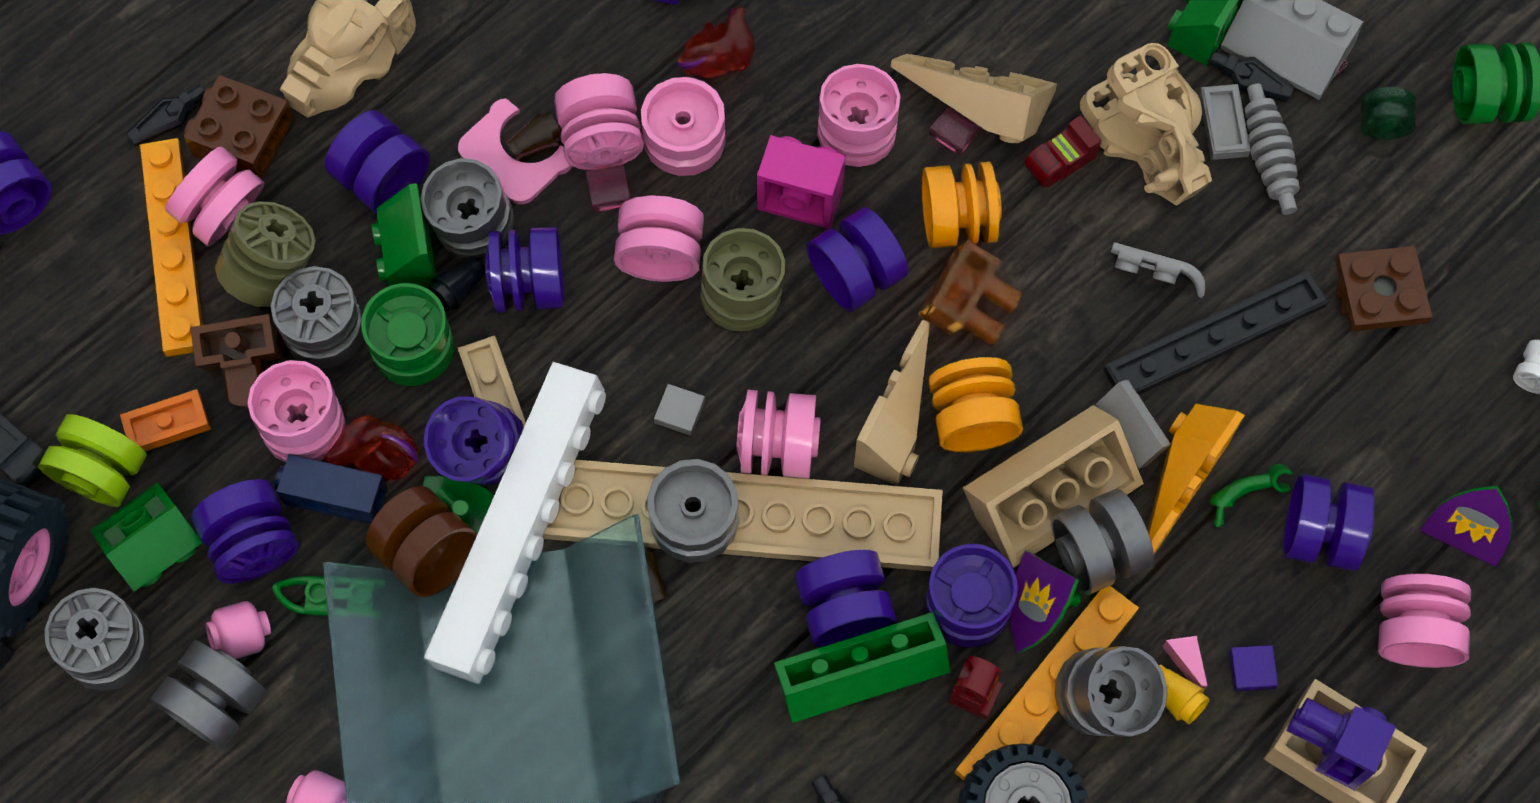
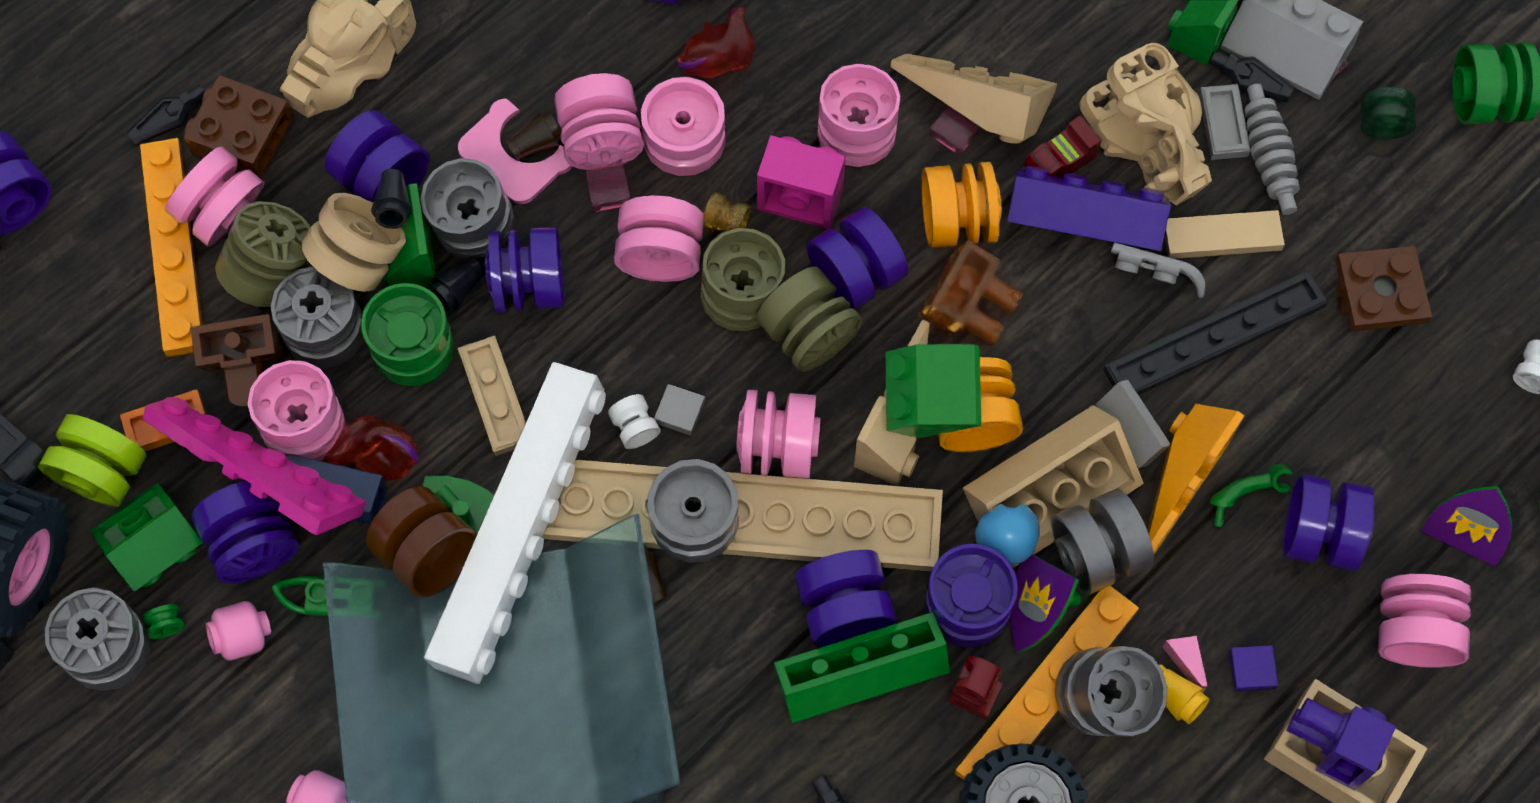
flat silver wheel [150,640,267,751] -> none
dark purple wheel [424,396,524,485] -> none
none -> dark pink wing [142,397,366,535]
none -> green bush [142,604,185,639]
none -> tan wheel [302,193,406,292]
none -> black cone [371,169,412,229]
none -> white wheel [608,394,661,449]
none -> clear yellow wheel [703,192,752,232]
none -> olive wheel [757,266,863,372]
none -> green slope [885,344,982,438]
none -> dark azure hair [975,504,1040,565]
none -> dark purple brick [1007,166,1171,251]
none -> tan tile [1164,210,1285,259]

